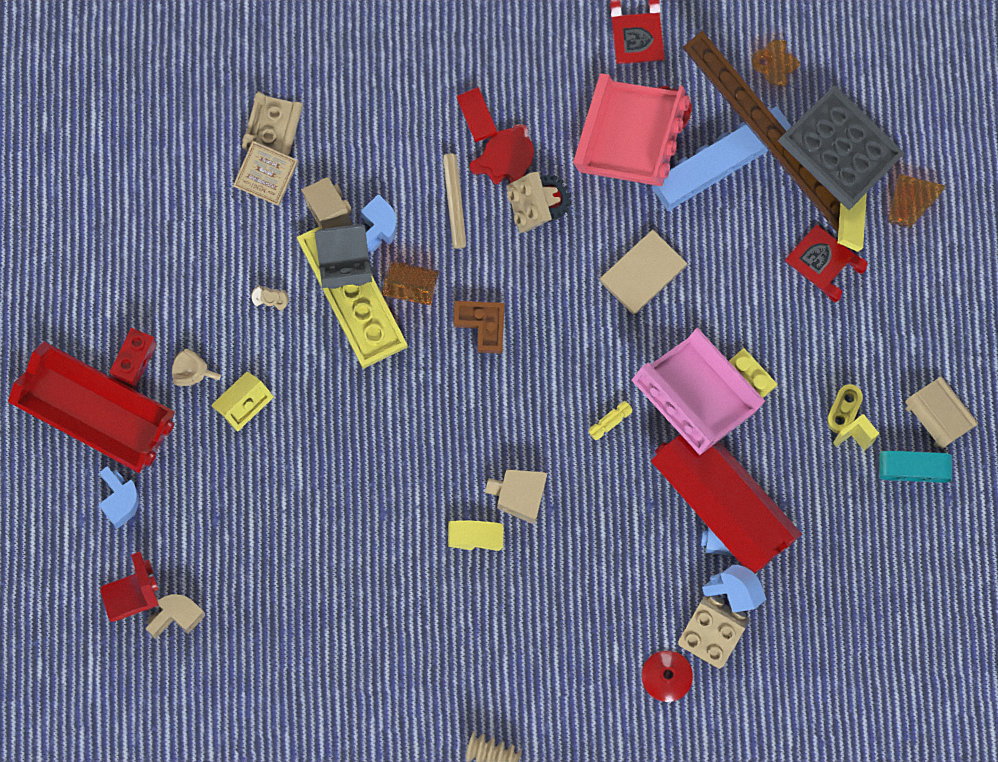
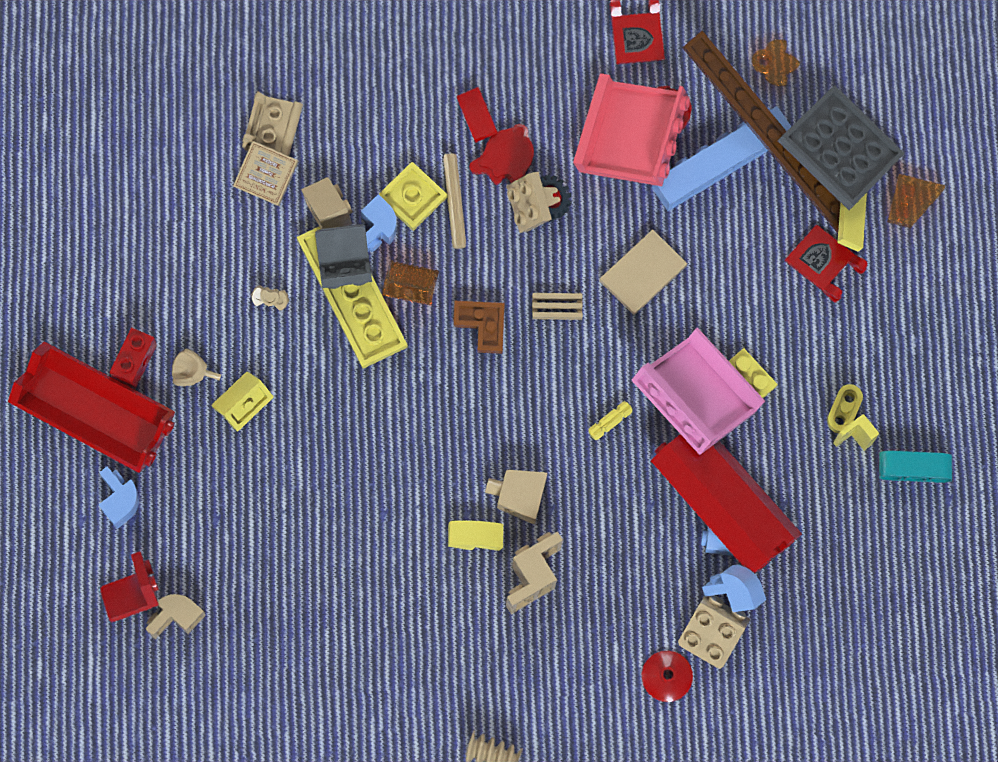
tan piece [905,376,979,449] -> none
none -> light yellow plate [379,162,448,231]
none -> tan bracket [506,532,563,614]
none -> tan tile [532,293,583,320]

